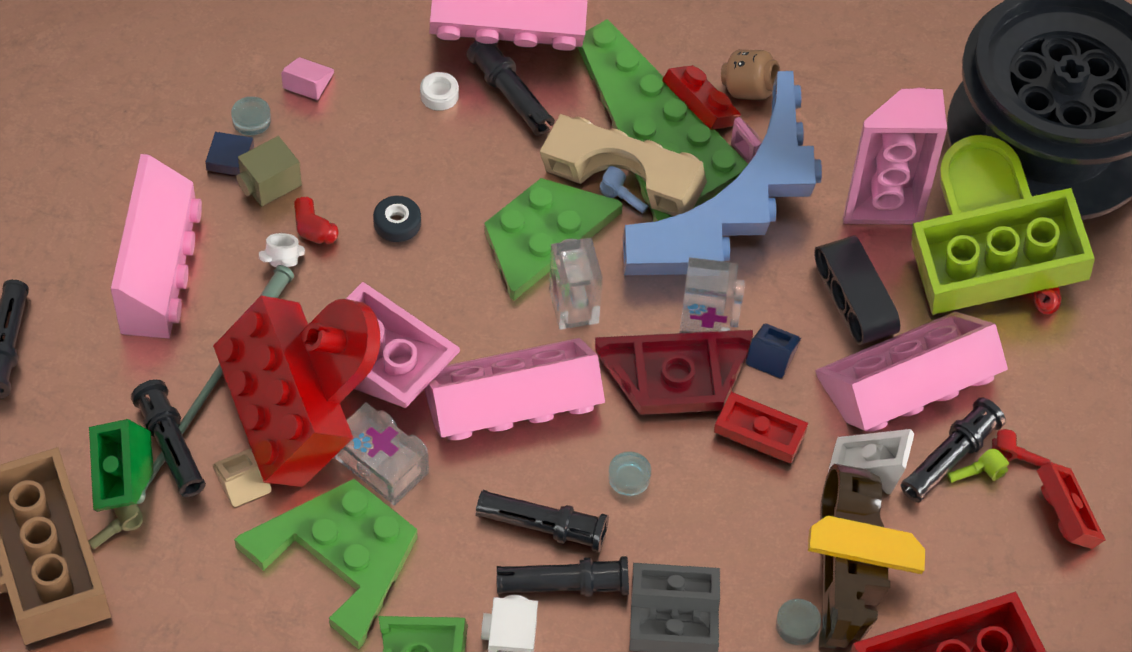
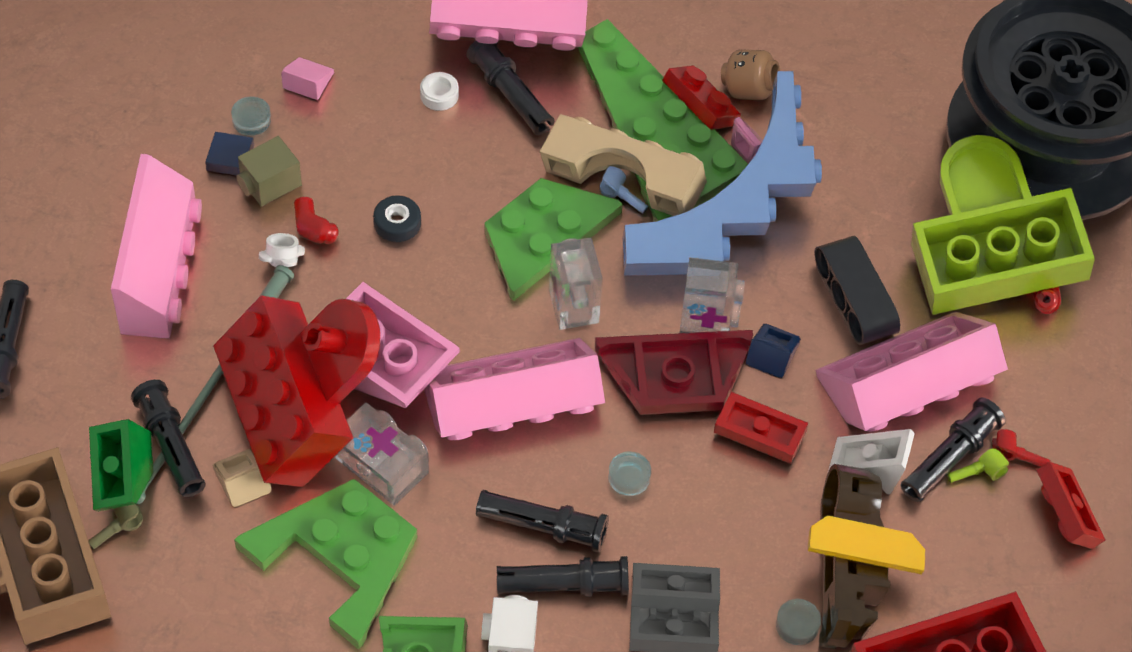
bright pink slope [843,88,947,224] -> none

